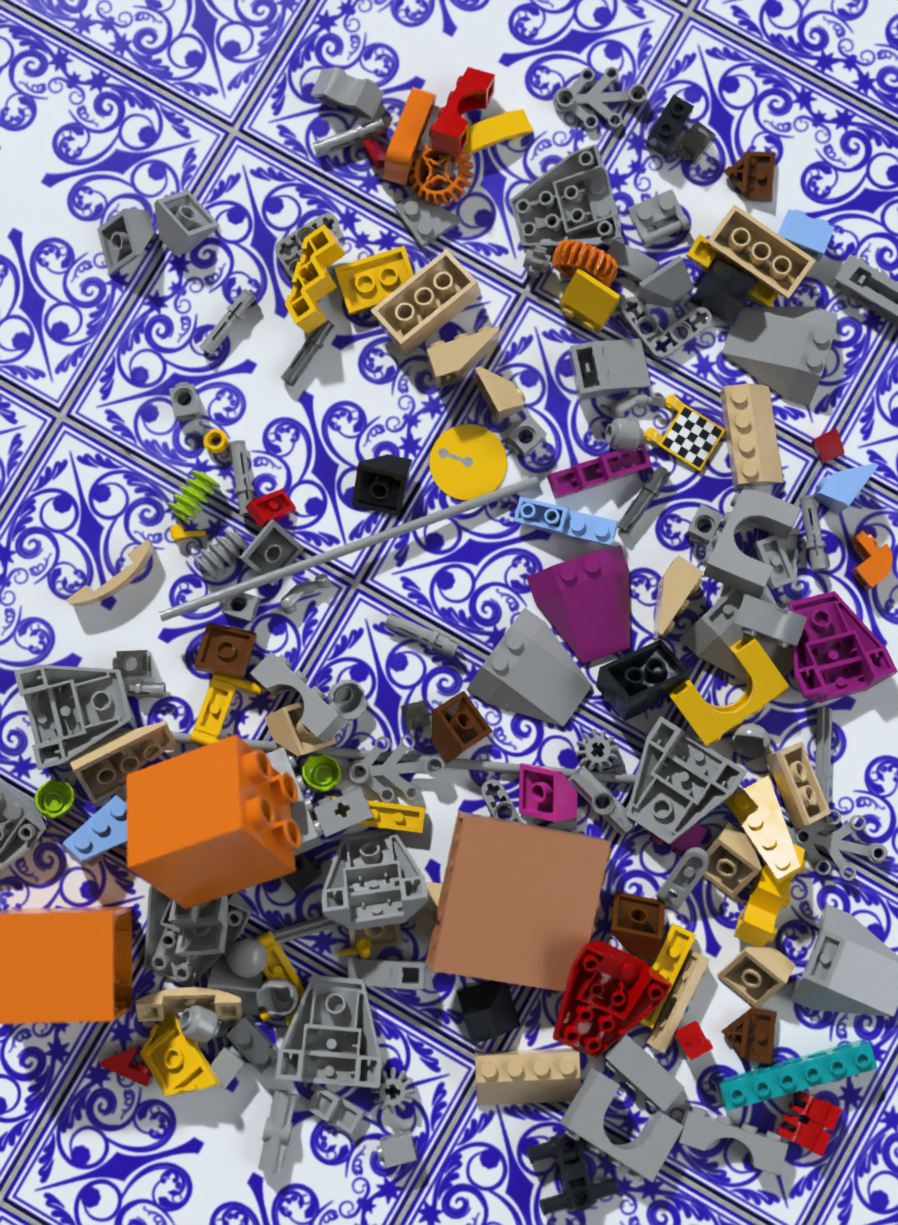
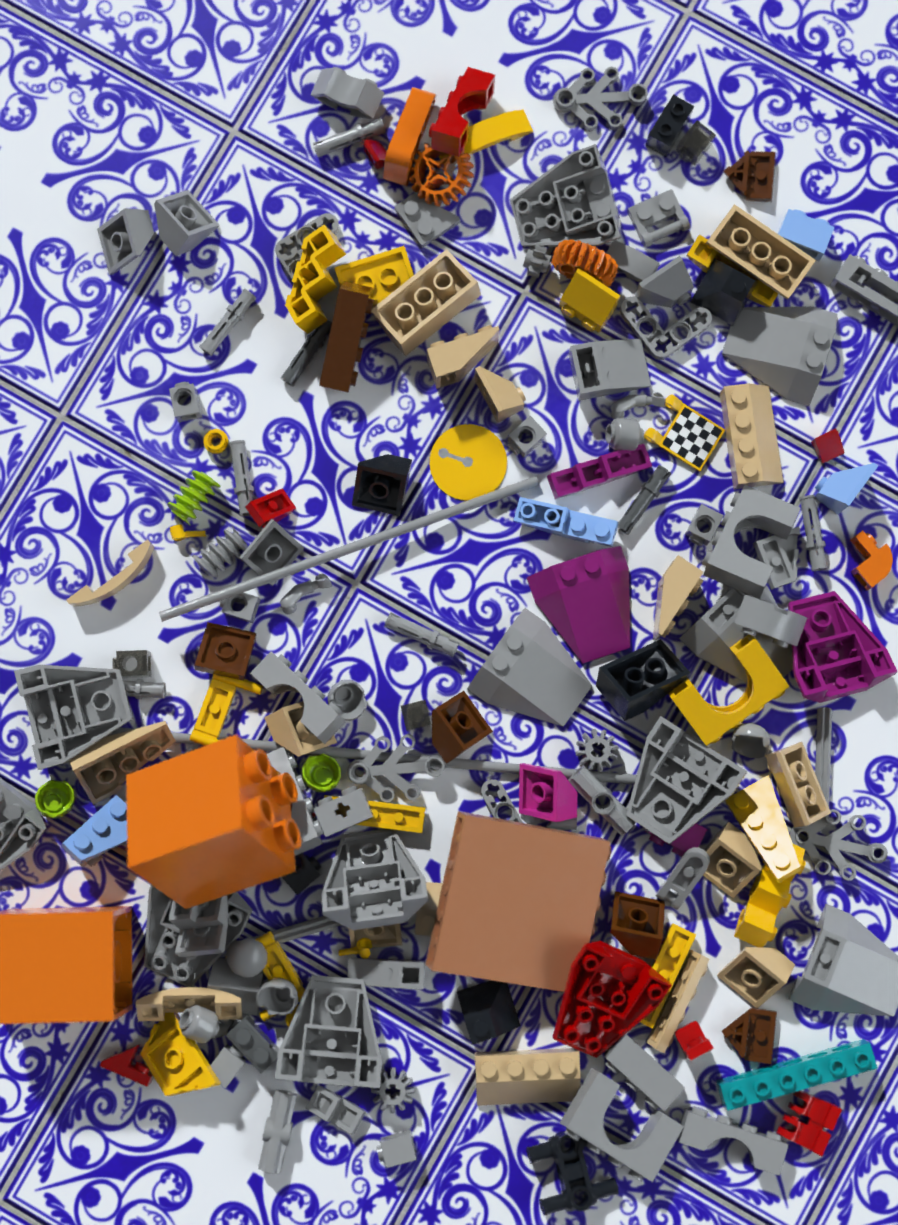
none -> reddish brown wedge [319,281,374,392]

